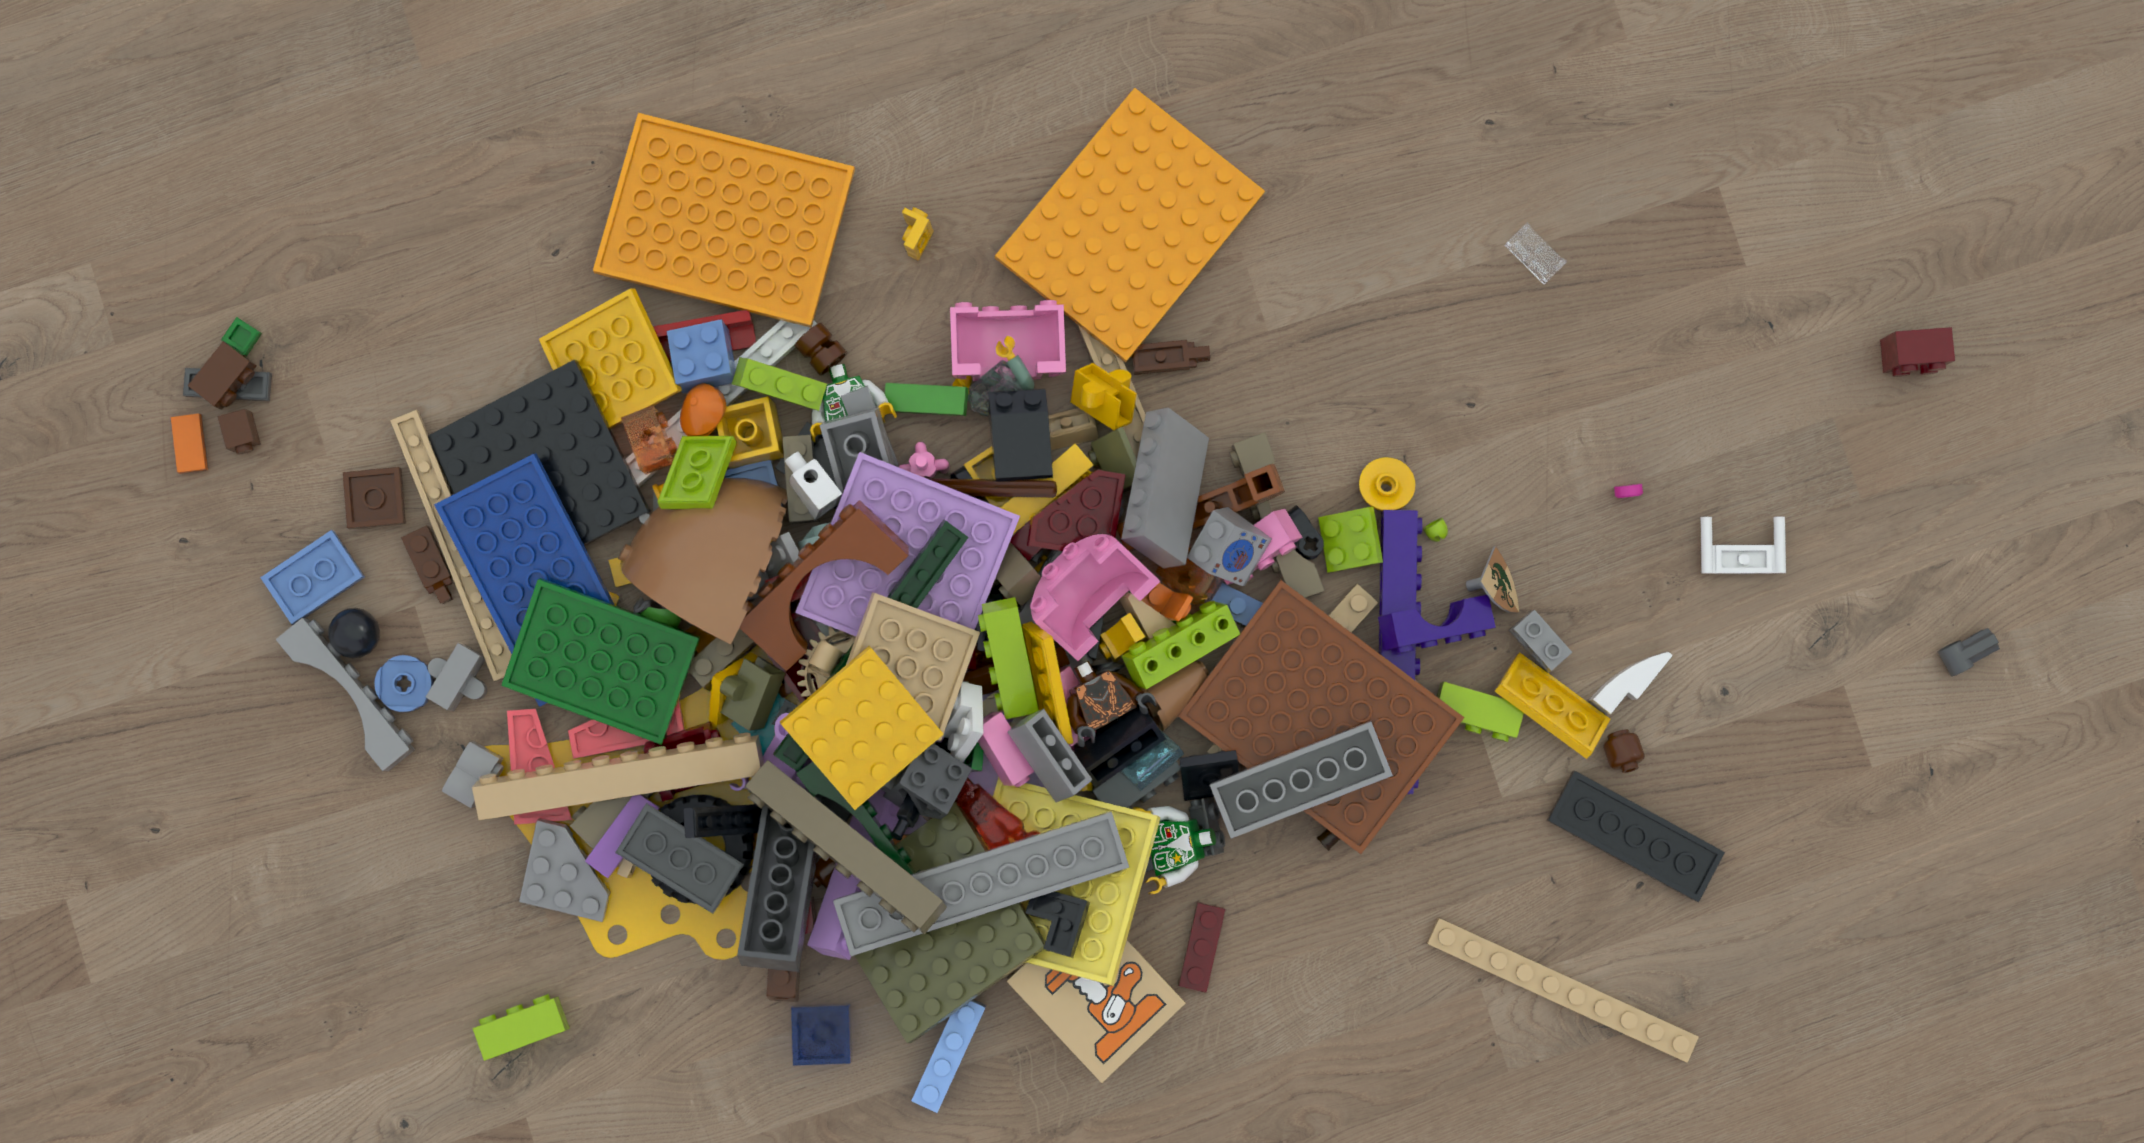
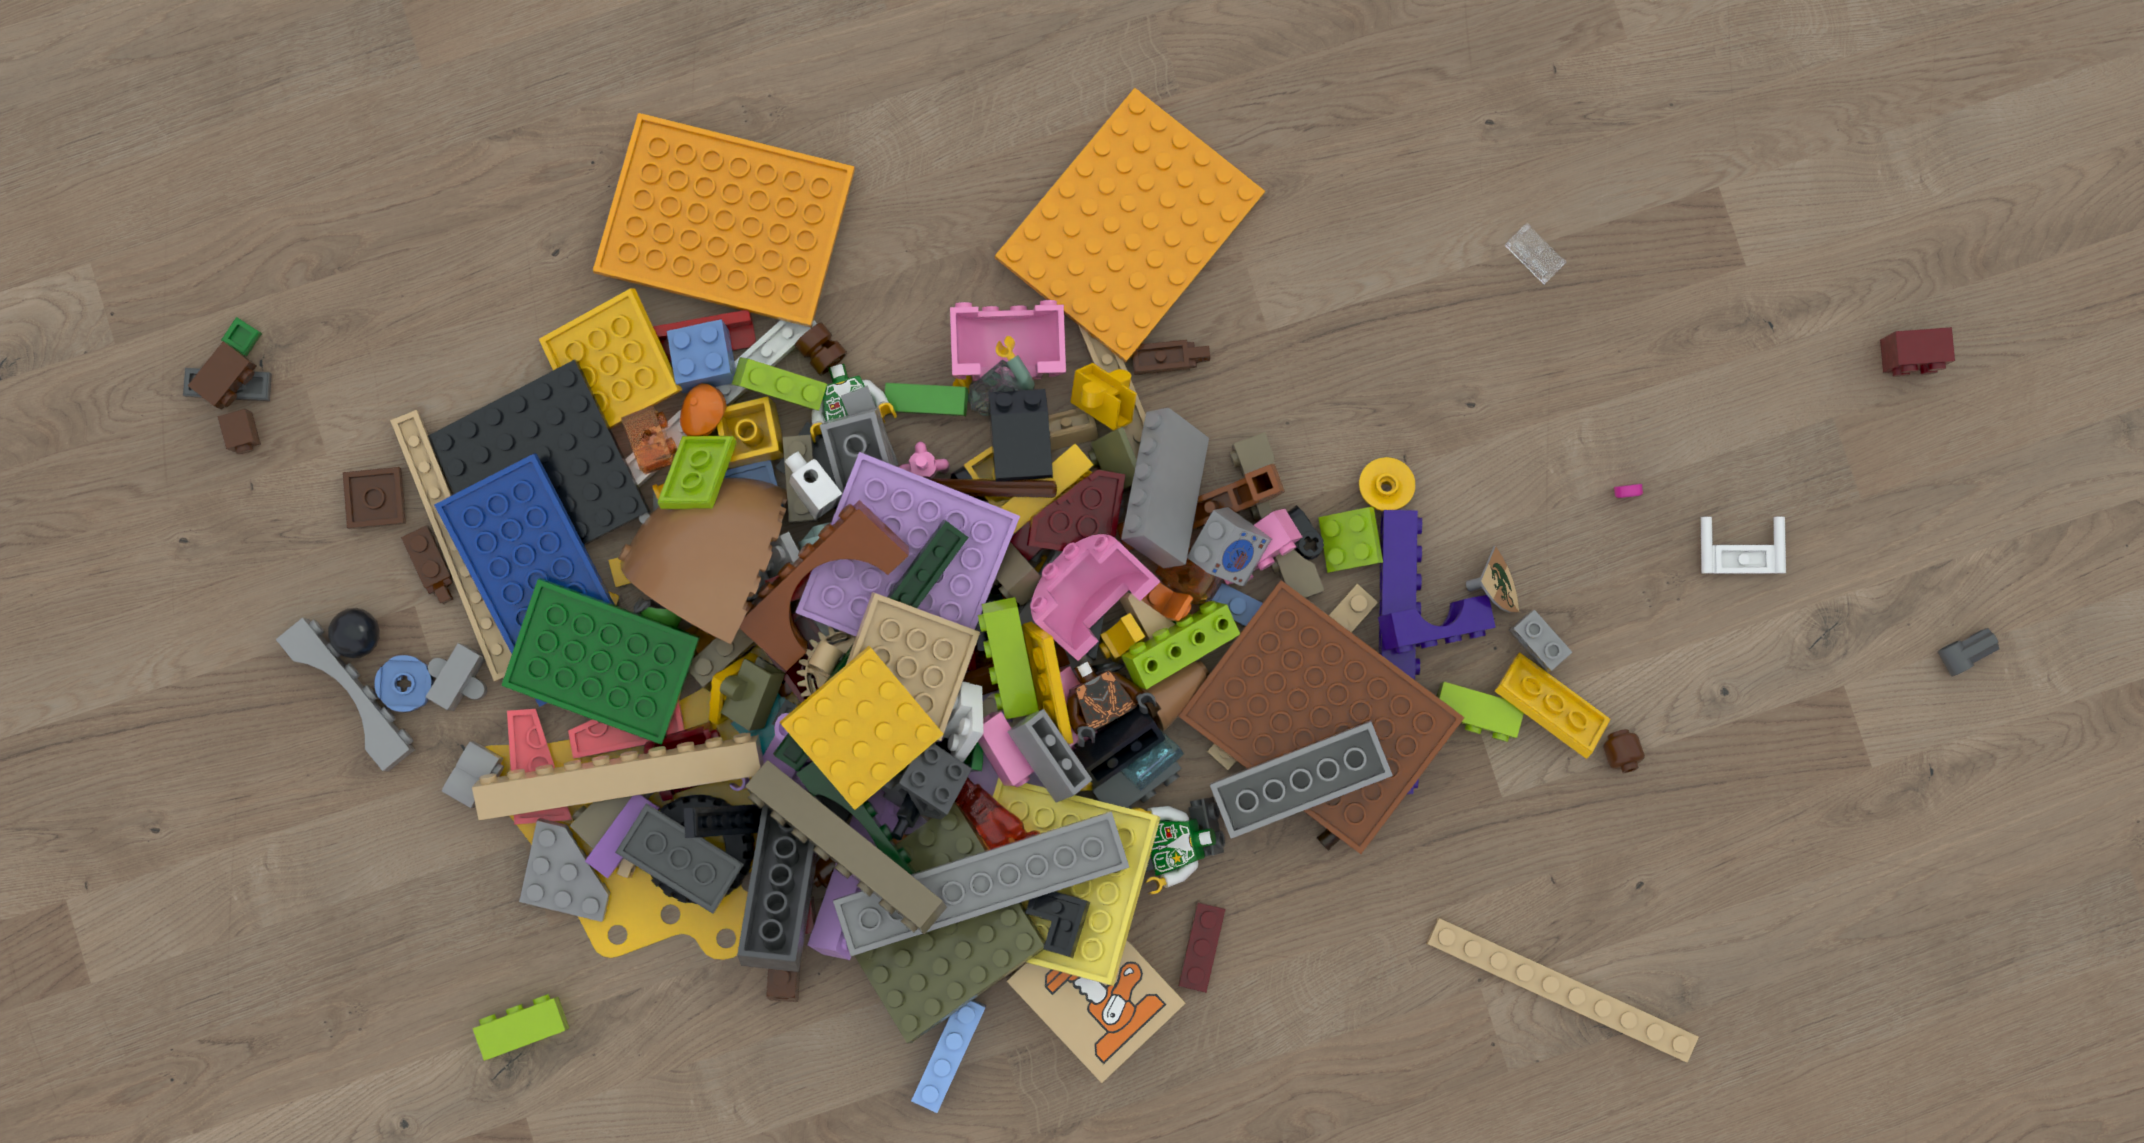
orange tile [171,413,208,474] -> none
medium blue plate [260,530,365,625] -> none
clear blue brick [791,1003,853,1066] -> none
yellow bracket [902,207,934,261] -> none
black plate [1179,750,1239,801] -> none
lime hinge [1423,518,1448,542] -> none
black plate [1547,771,1725,902] -> none
white slope [1588,652,1673,715] -> none

